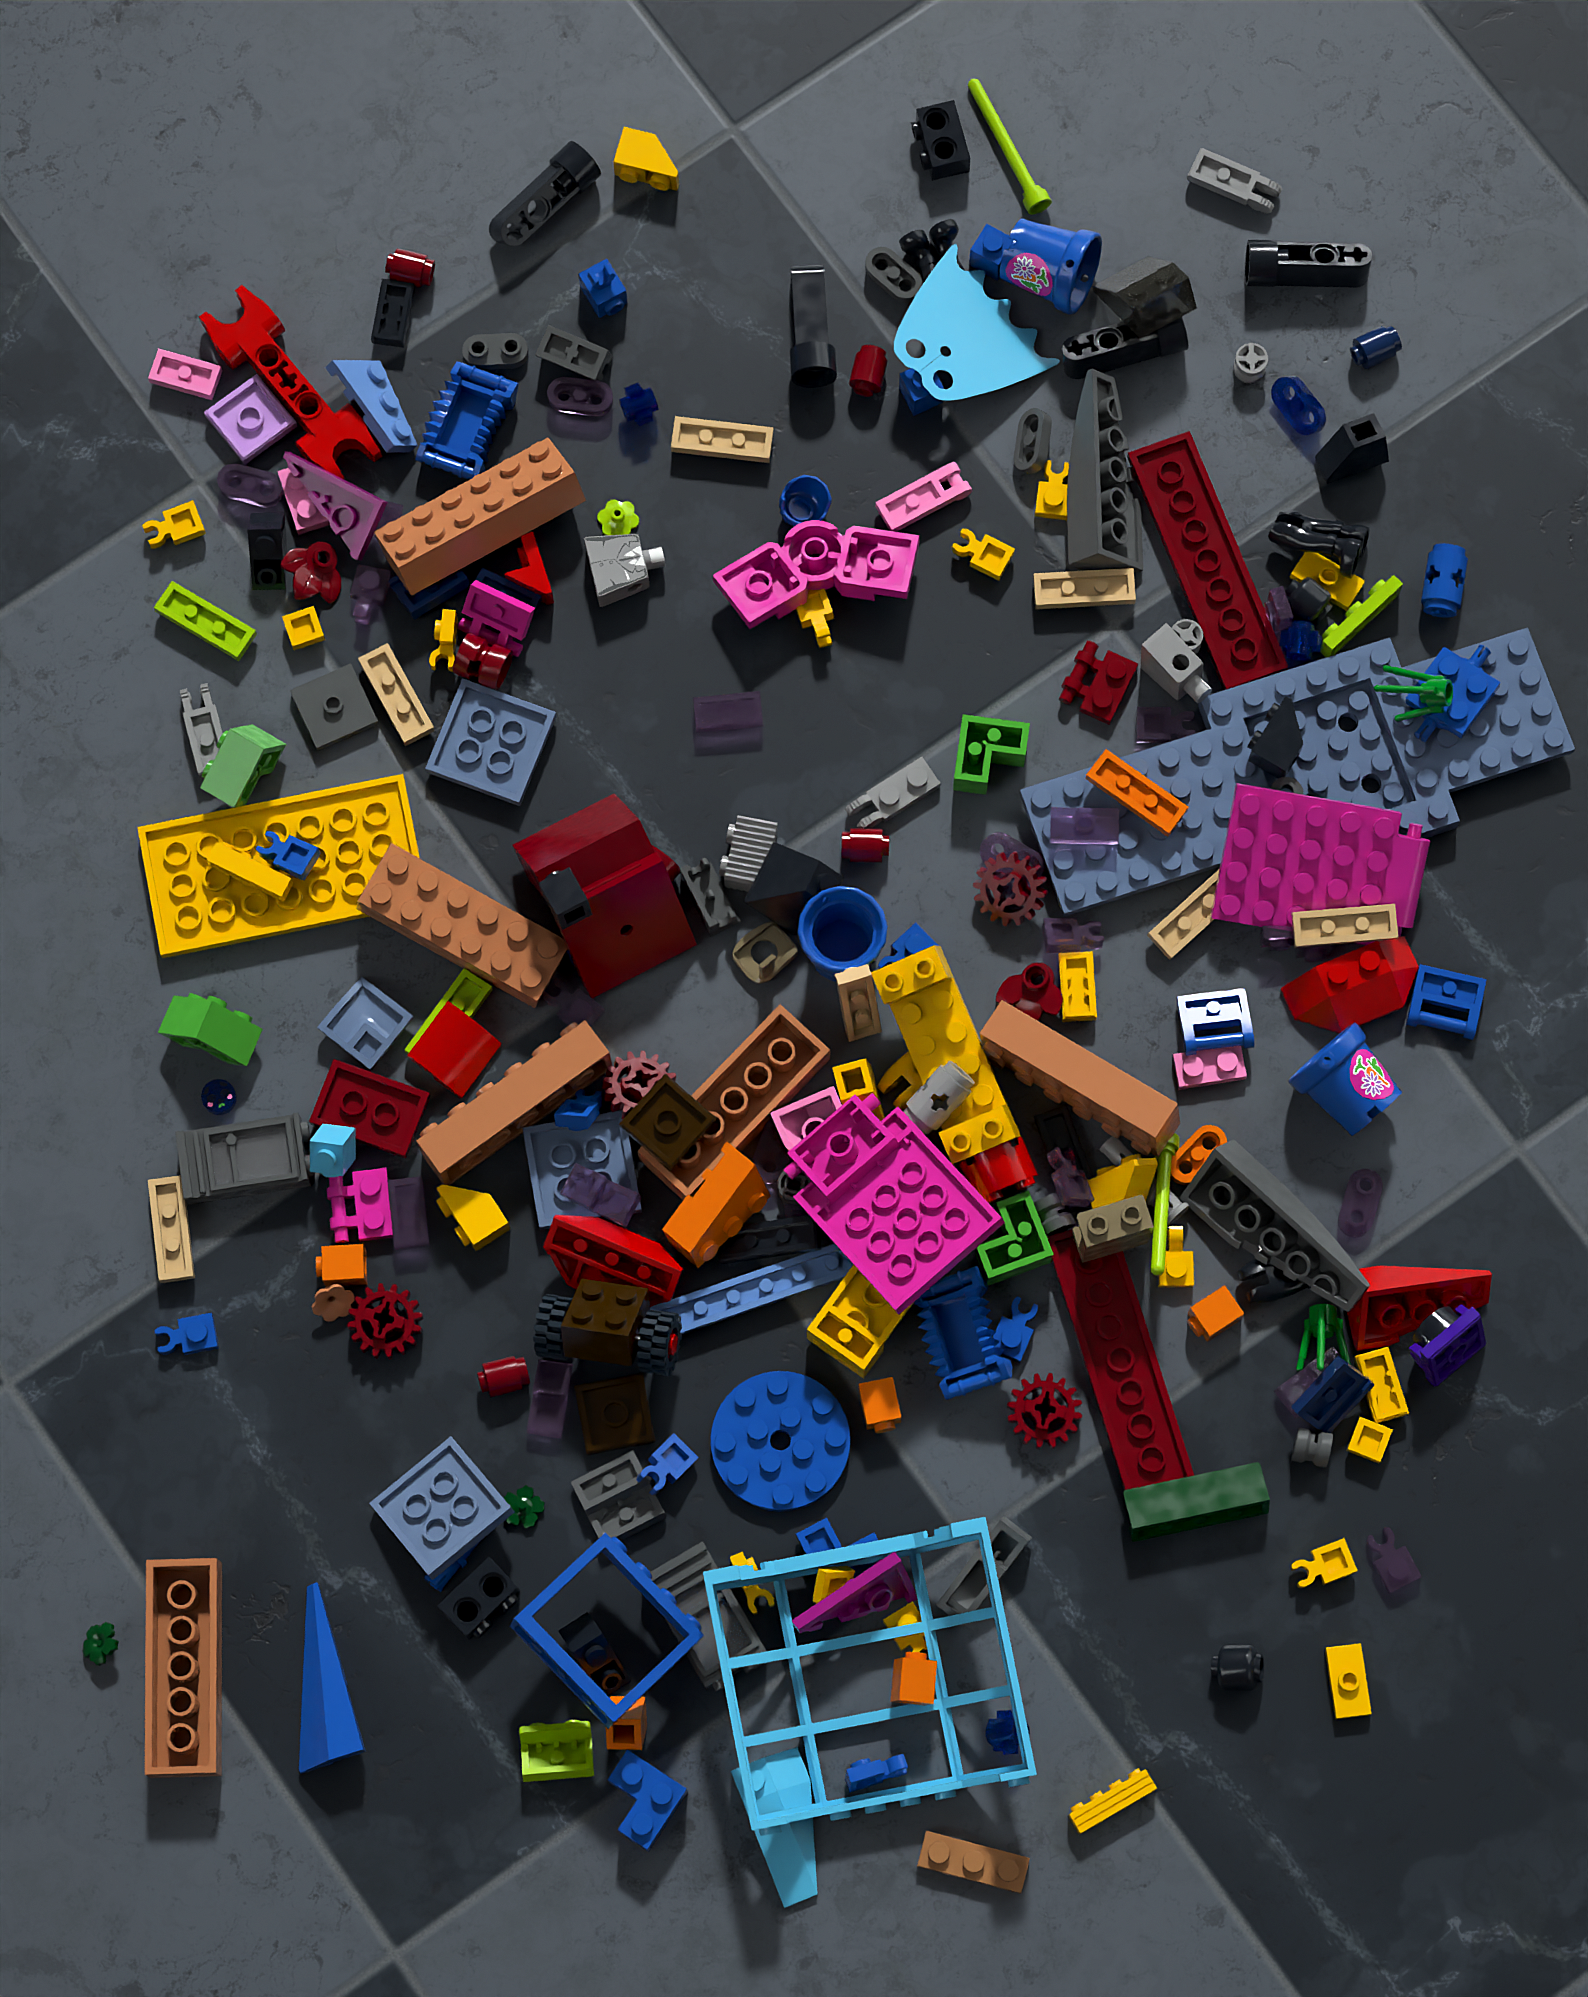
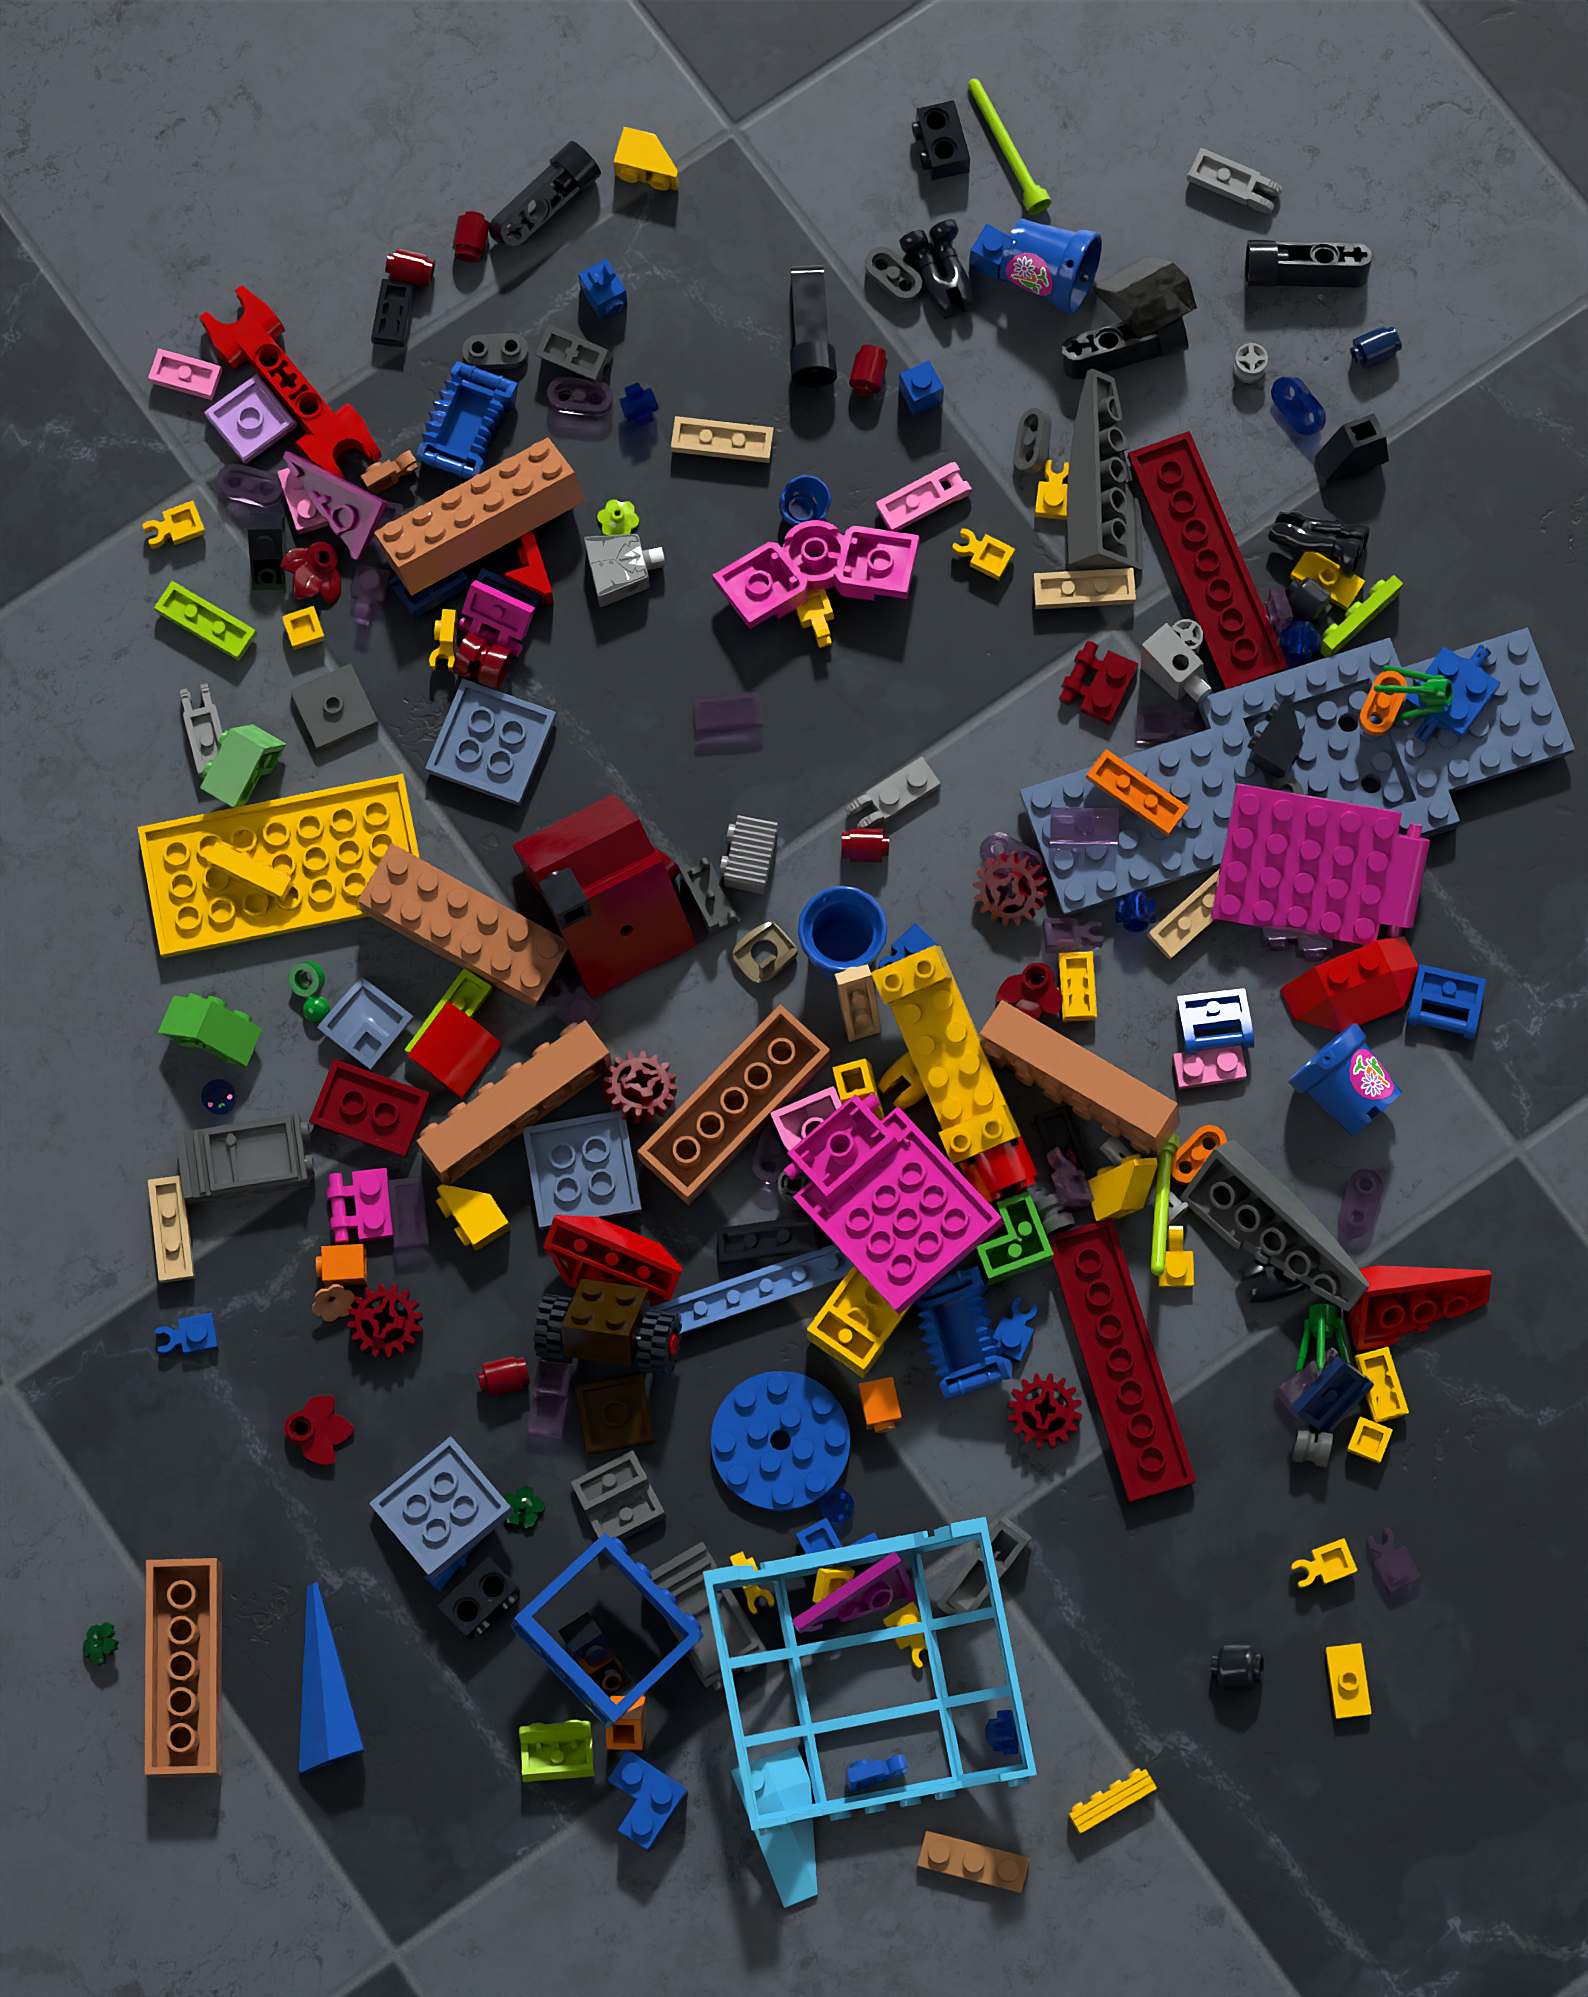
blue plate [256,831,321,881] -> none
medium azure brick [310,1124,356,1177] -> none
medium blue wing [325,360,418,453] -> none
tan plate [358,643,435,746] -> none
blue plate [554,1089,602,1131] -> none
clear purple slope [560,1163,642,1227] -> none
dark brown tile [619,1074,717,1171] -> none
blue plate [636,1433,699,1495] -> none
orange wedge [662,1141,771,1268] -> none
black slope [744,843,844,935] -> none
orange brick [890,1652,937,1706] -> none
medium azure piece [894,244,1060,401] -> none
light grey piece [903,1060,975,1134] -> none
bright green brick [953,714,1030,795] -> none
dark tan panel [1071,1195,1154,1263] -> none
dark green panel [1123,1462,1270,1542] -> none
orange brick [1187,1285,1244,1342] -> none
tan plate [1291,904,1398,948] -> none
dark purple piece [1409,1304,1486,1387] -> none
blue piece [1421,543,1468,618] -> none
none -> dark red plate [284,1395,354,1465]
none -> green plate [288,961,330,1023]
none -> nougat plate [361,450,418,495]
none -> dark red brick [452,211,490,263]
none -> clear blue tile [819,1487,854,1524]
none -> clear blue gear [1115,890,1156,932]
none -> orange plate [1359,671,1407,736]

